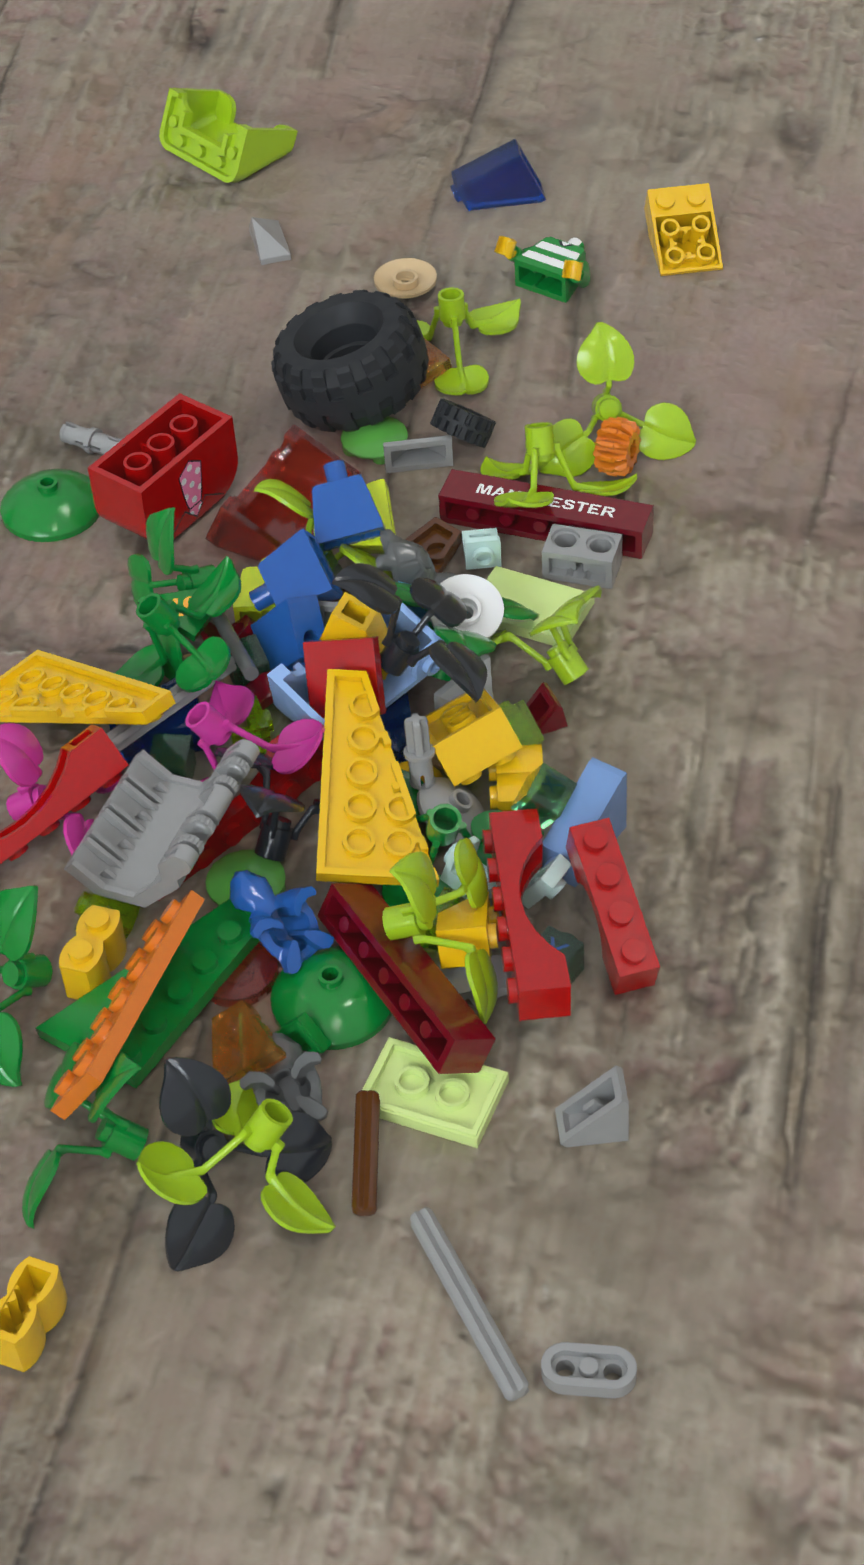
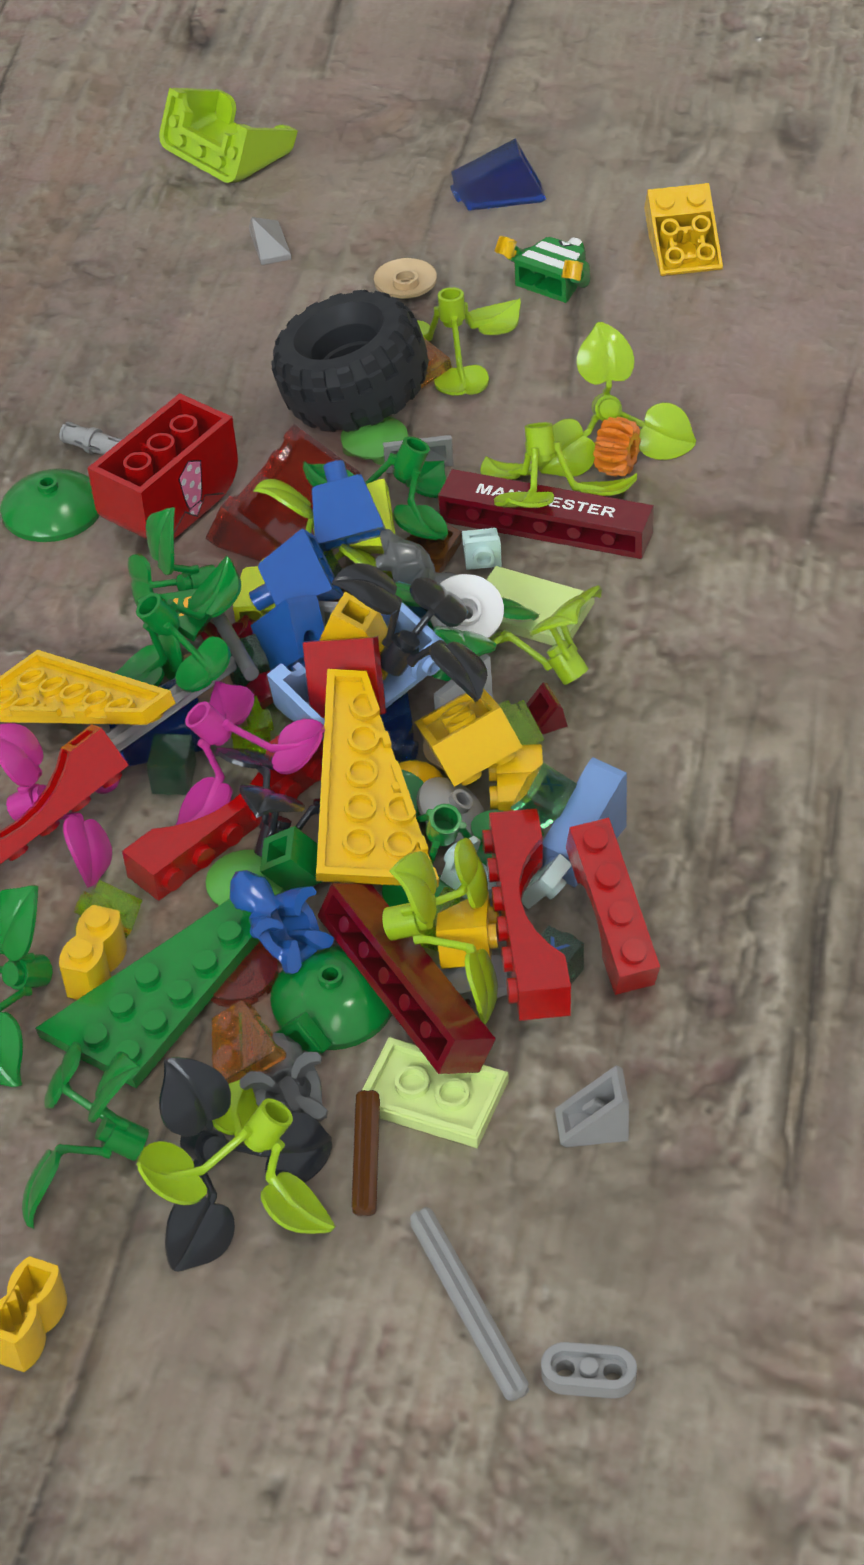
orange plate [50,890,205,1120] -> none
light grey hinge [64,739,260,908] -> none
light grey axle [403,713,435,790] -> none
black tyre [430,398,496,448] -> none
light grey brick [542,524,622,589] -> none
none -> green brick [260,826,322,891]
none -> green plant [303,436,448,540]

